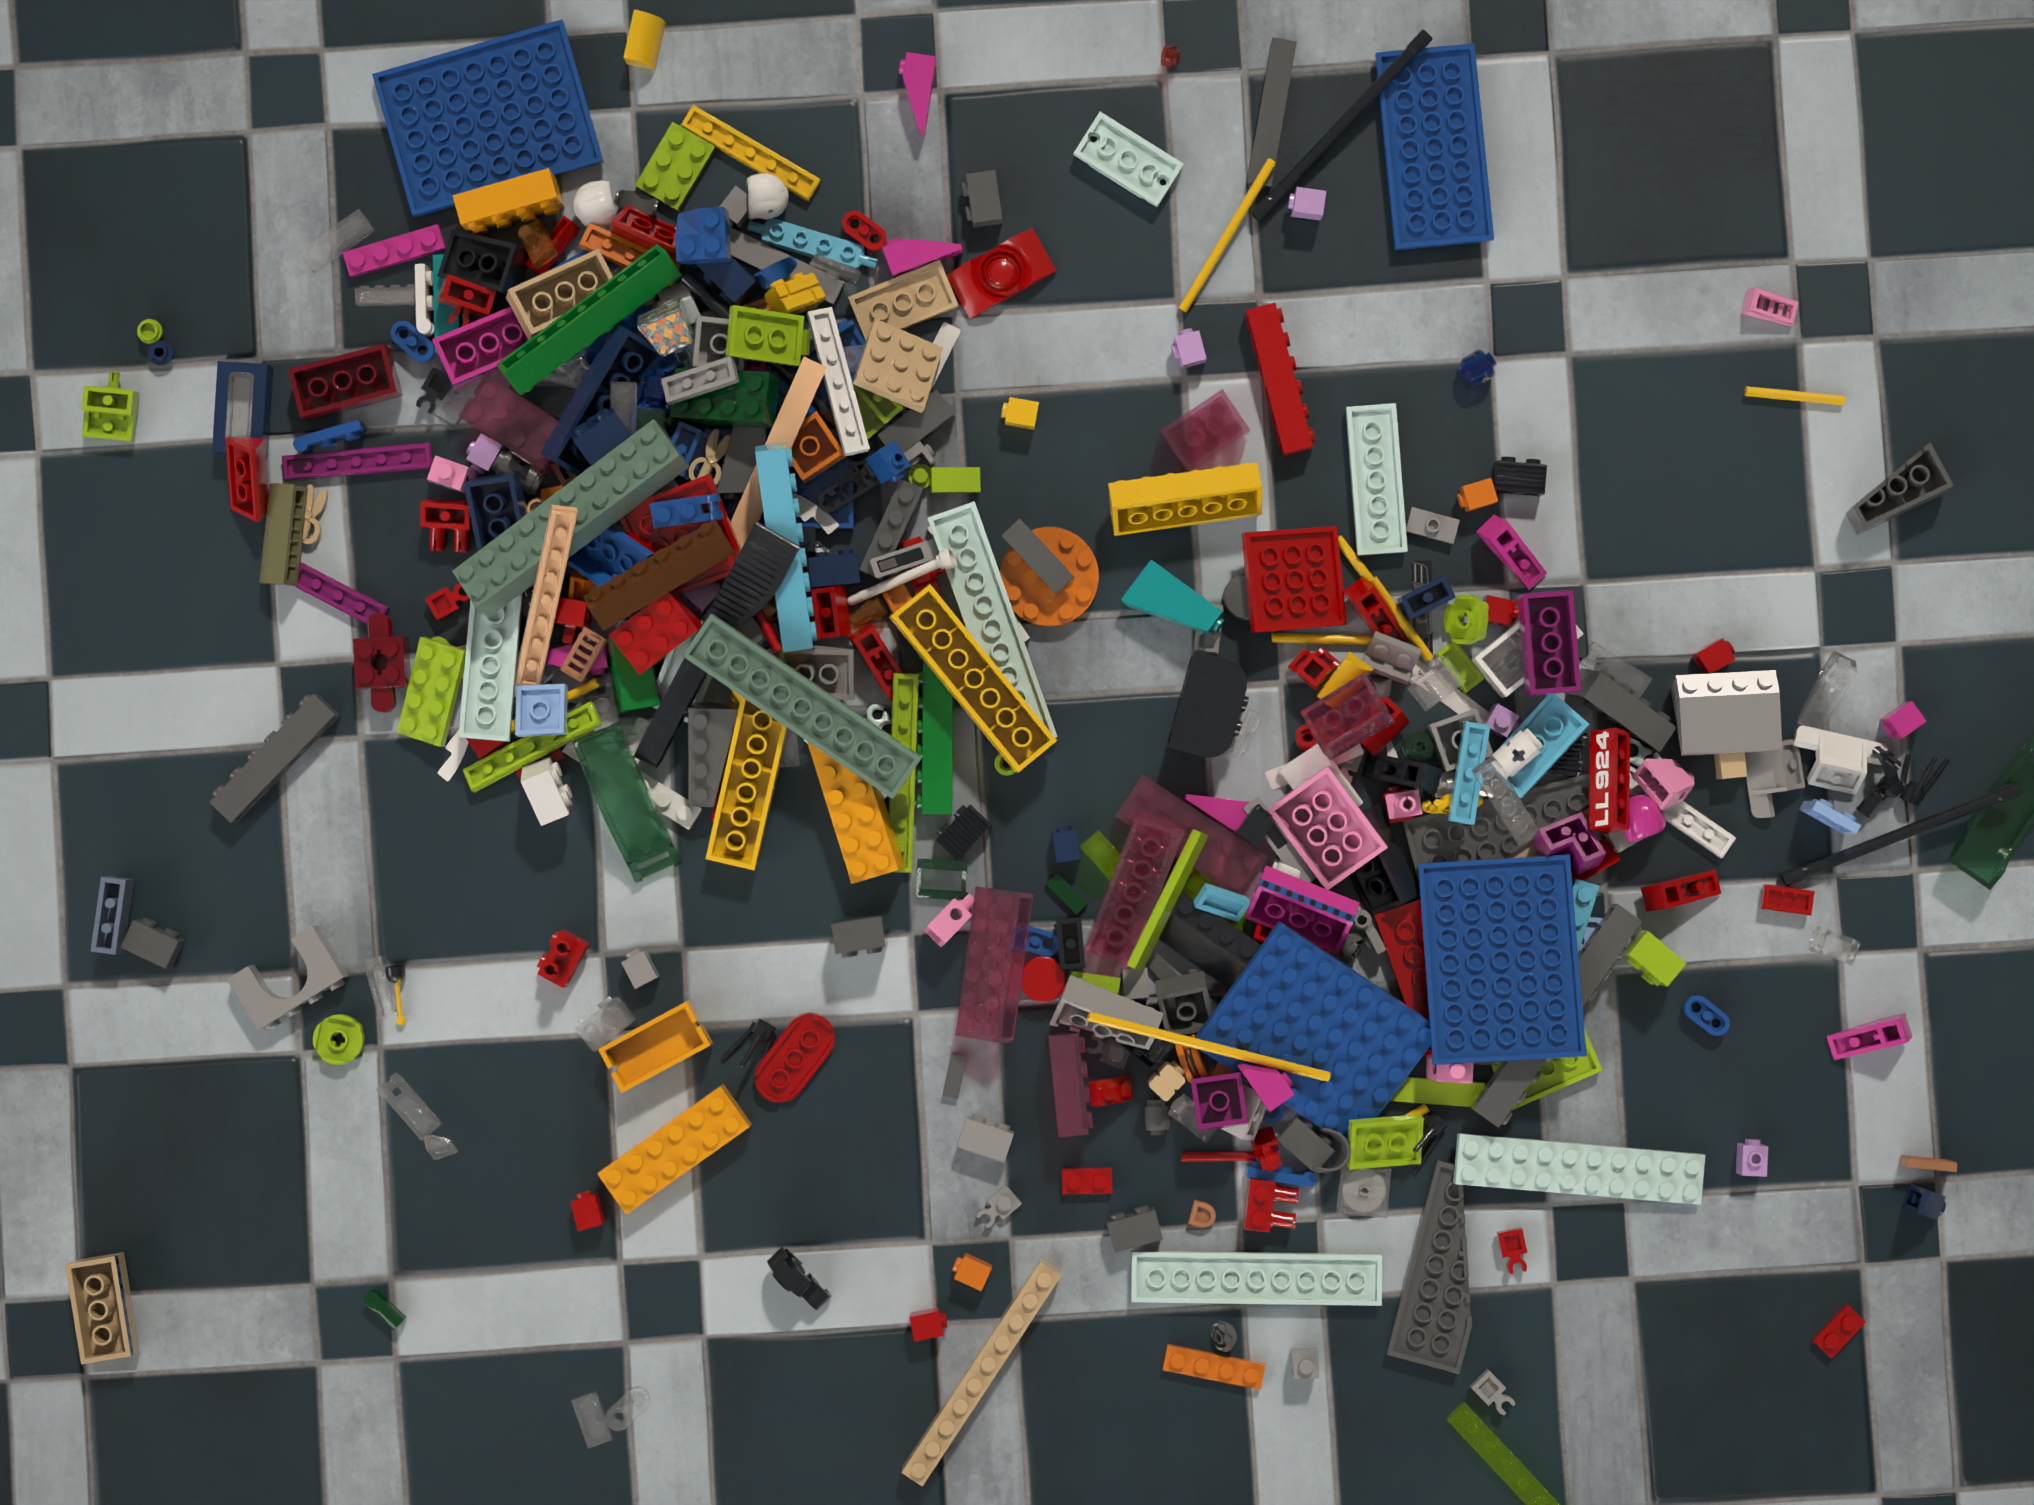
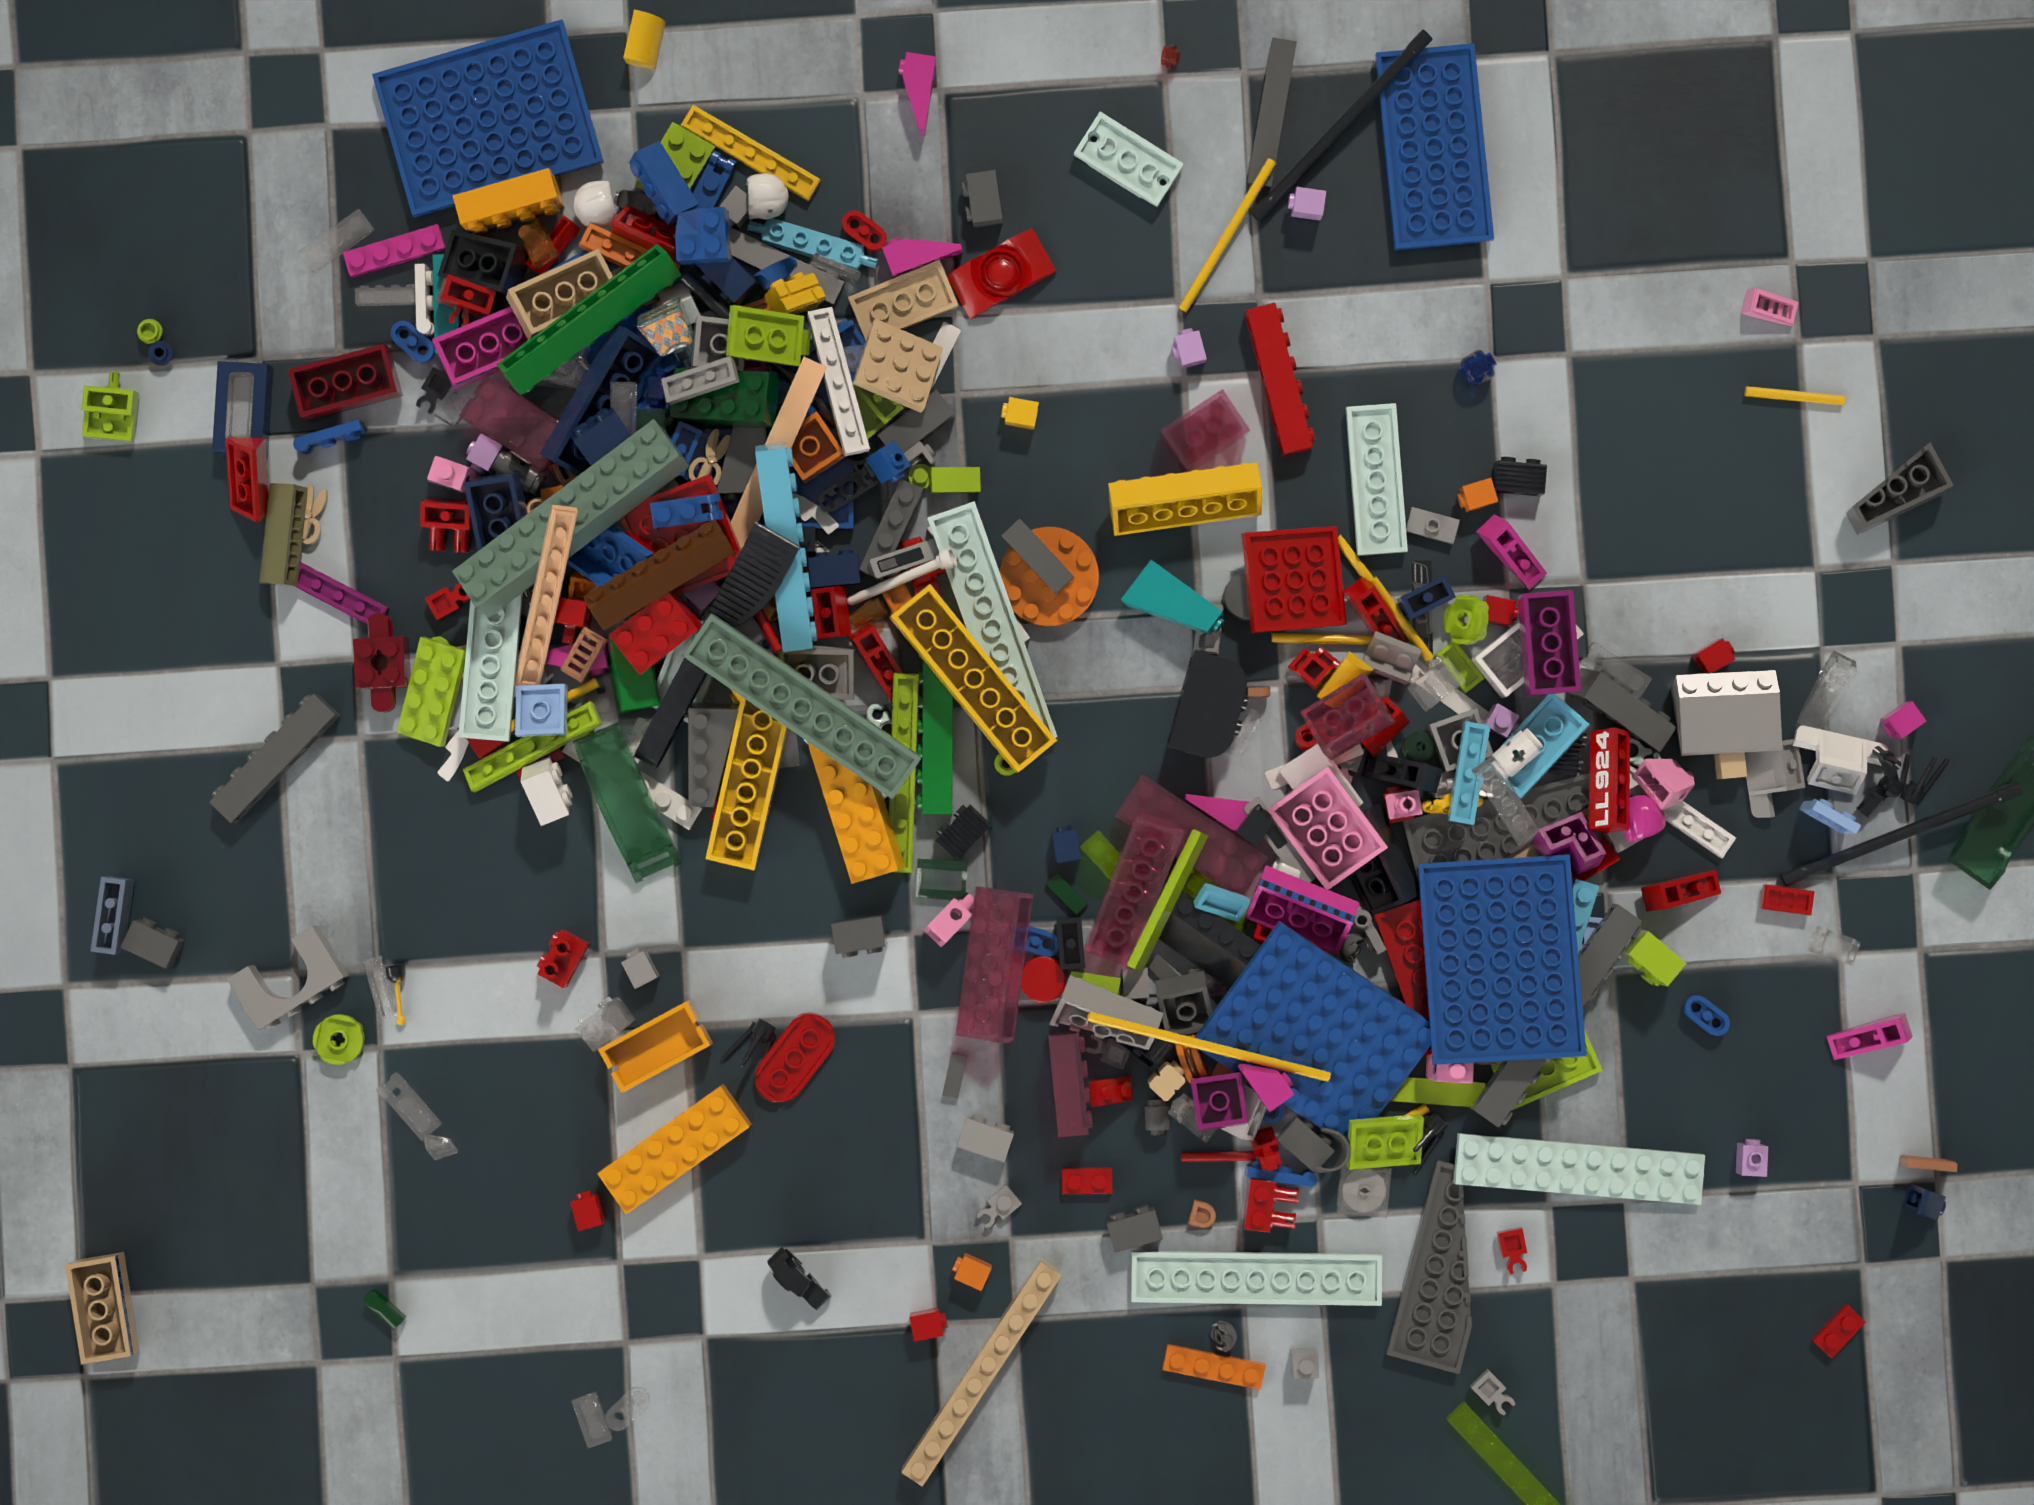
magenta tile [282,442,433,481] -> none
none -> blue brick [629,141,699,226]
none -> blue plate [693,151,737,209]
none -> nougat tile [1245,686,1270,698]

